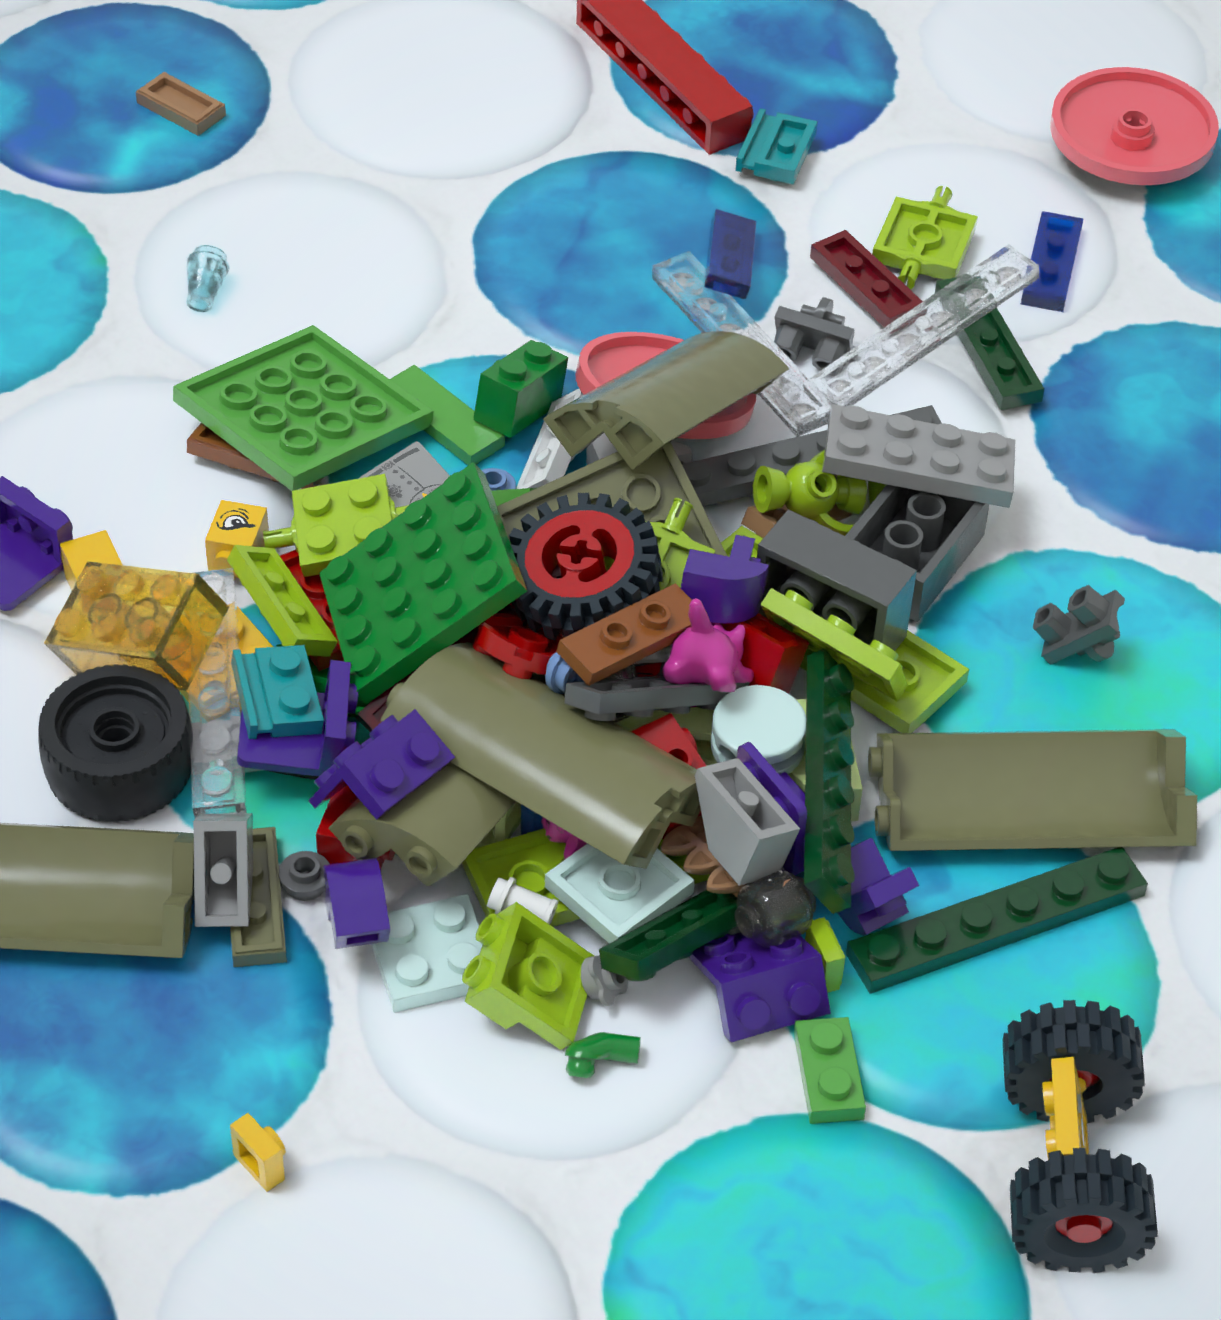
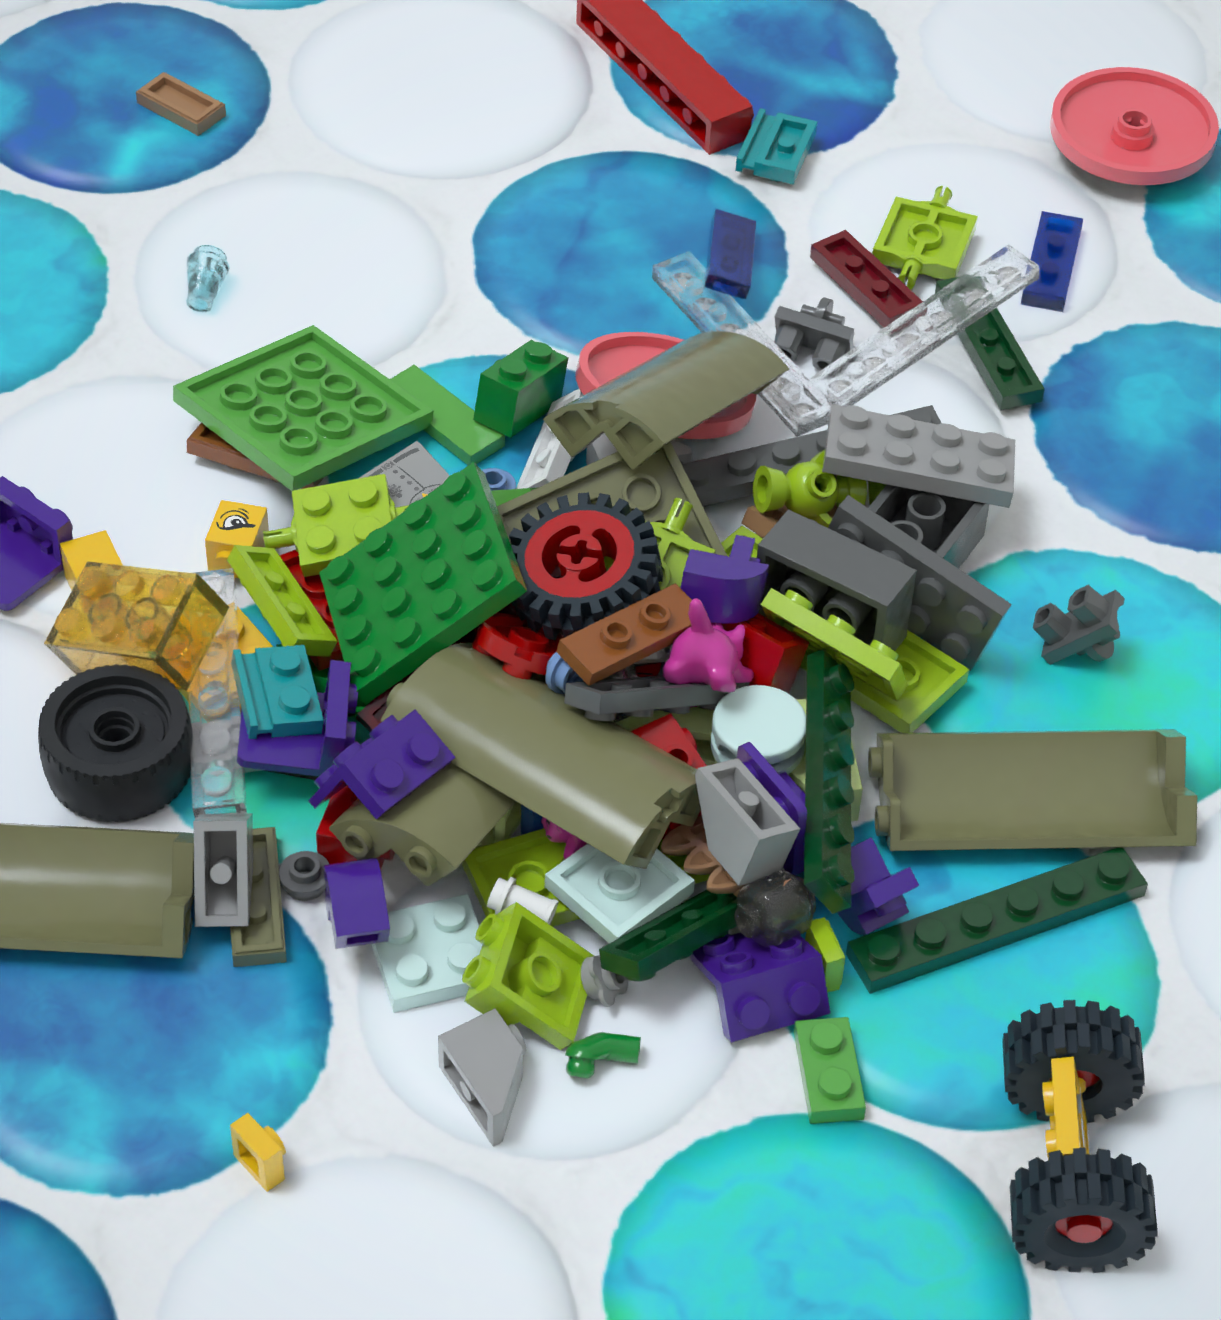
none -> light grey slope [438,1009,527,1147]
none -> dark grey plate [828,495,1012,671]

